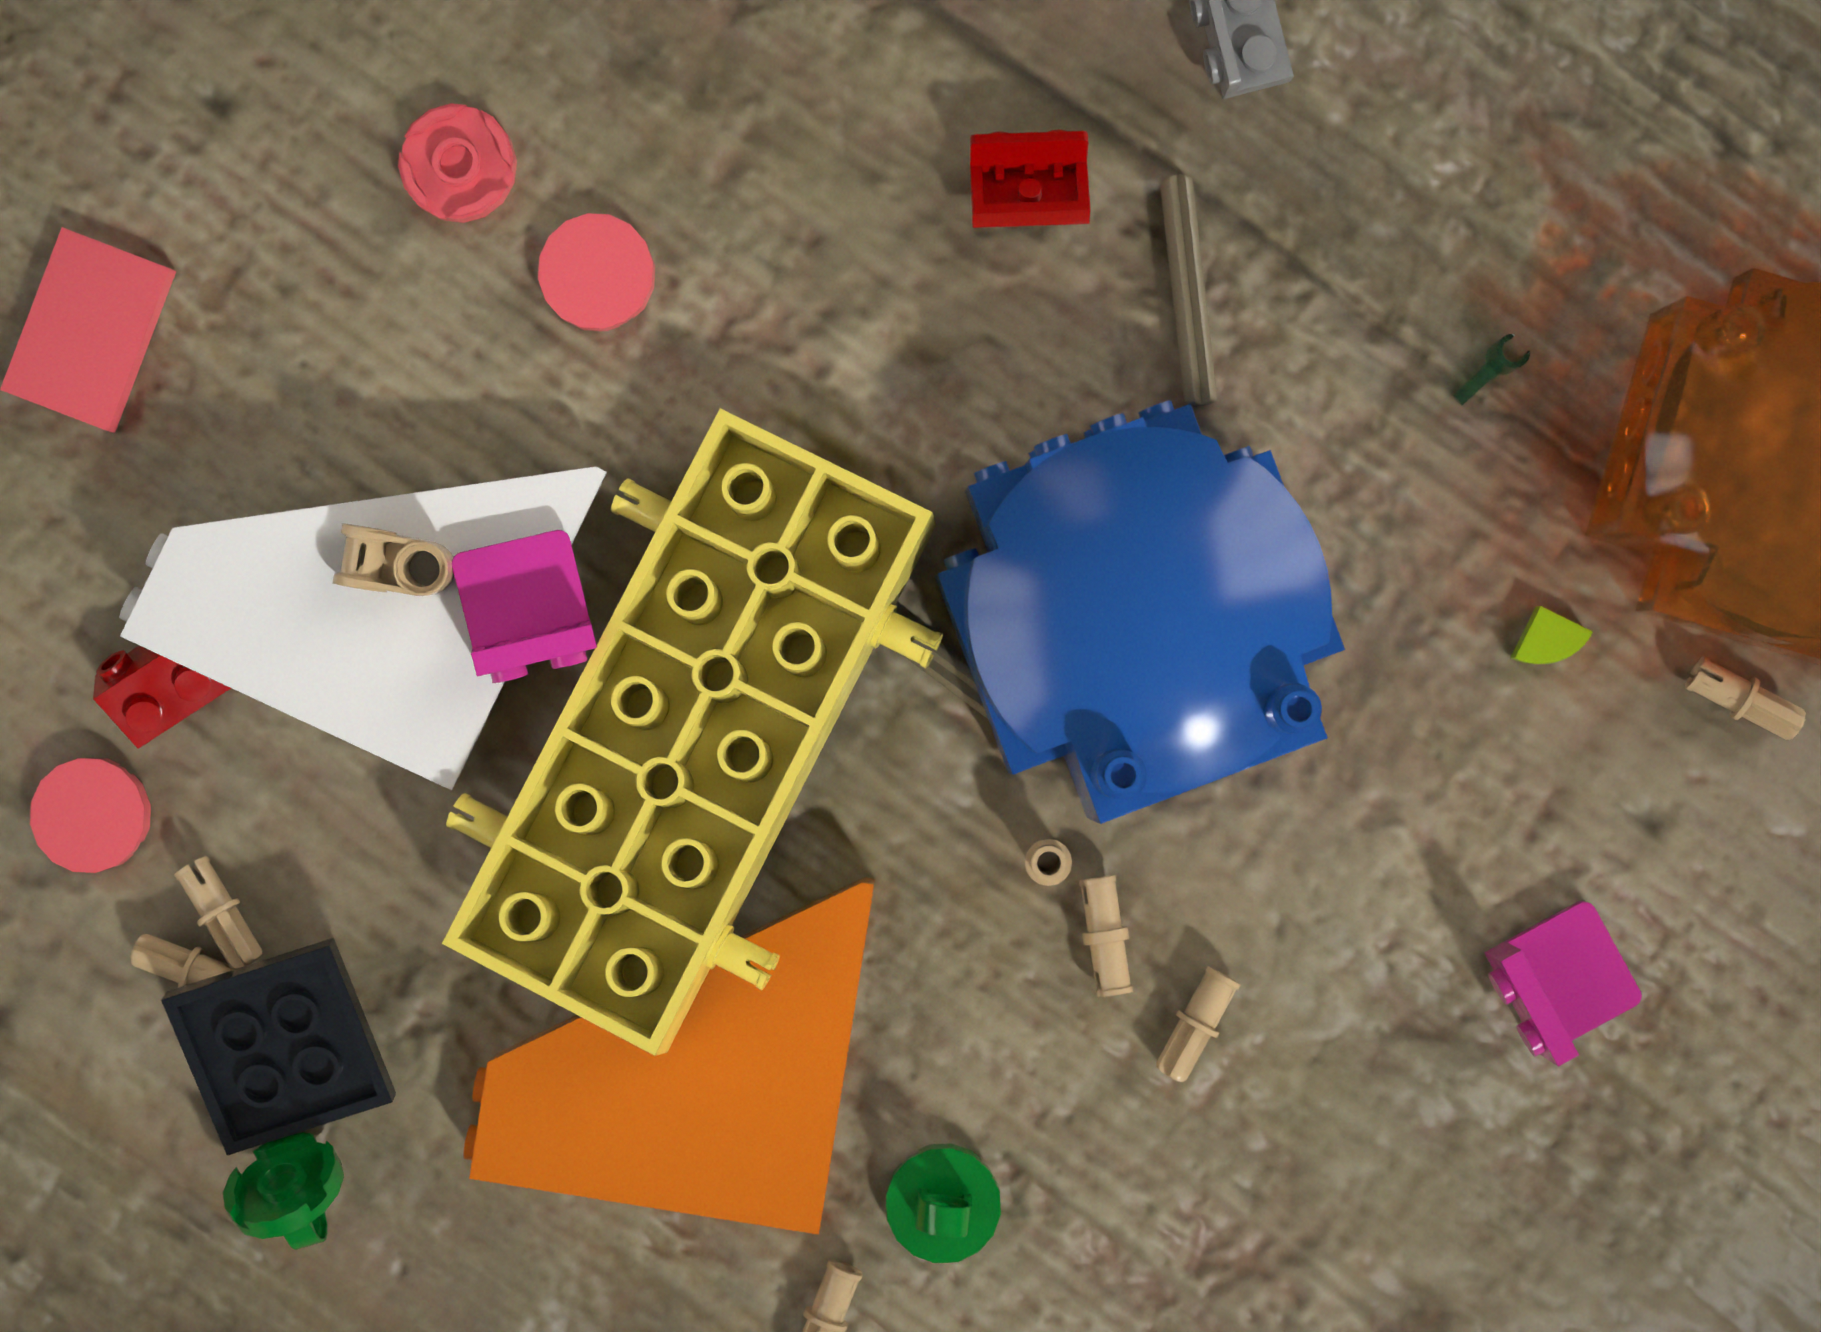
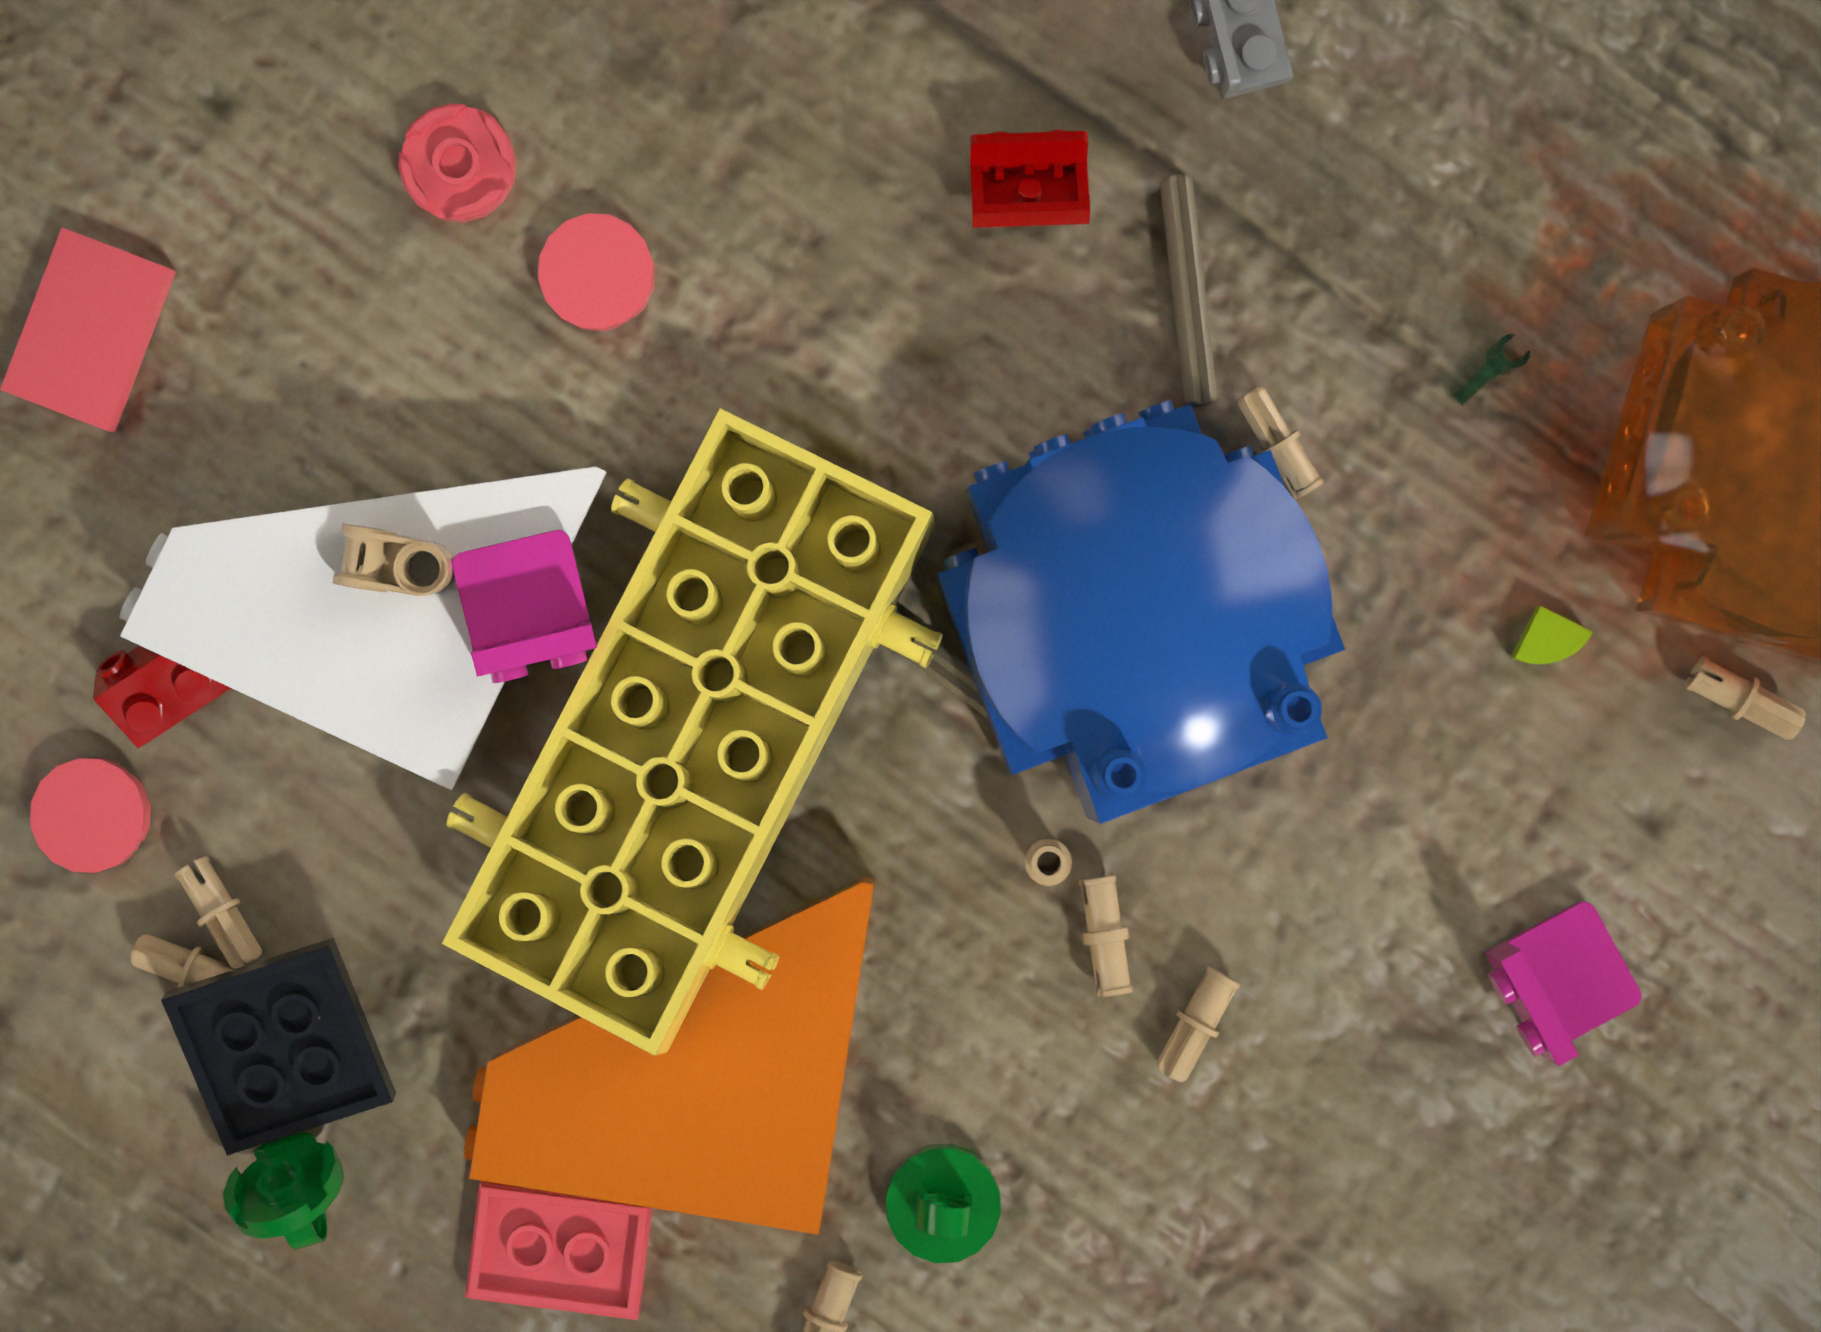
none -> coral tile [465,1181,653,1320]
none -> tan axle [1238,387,1324,500]

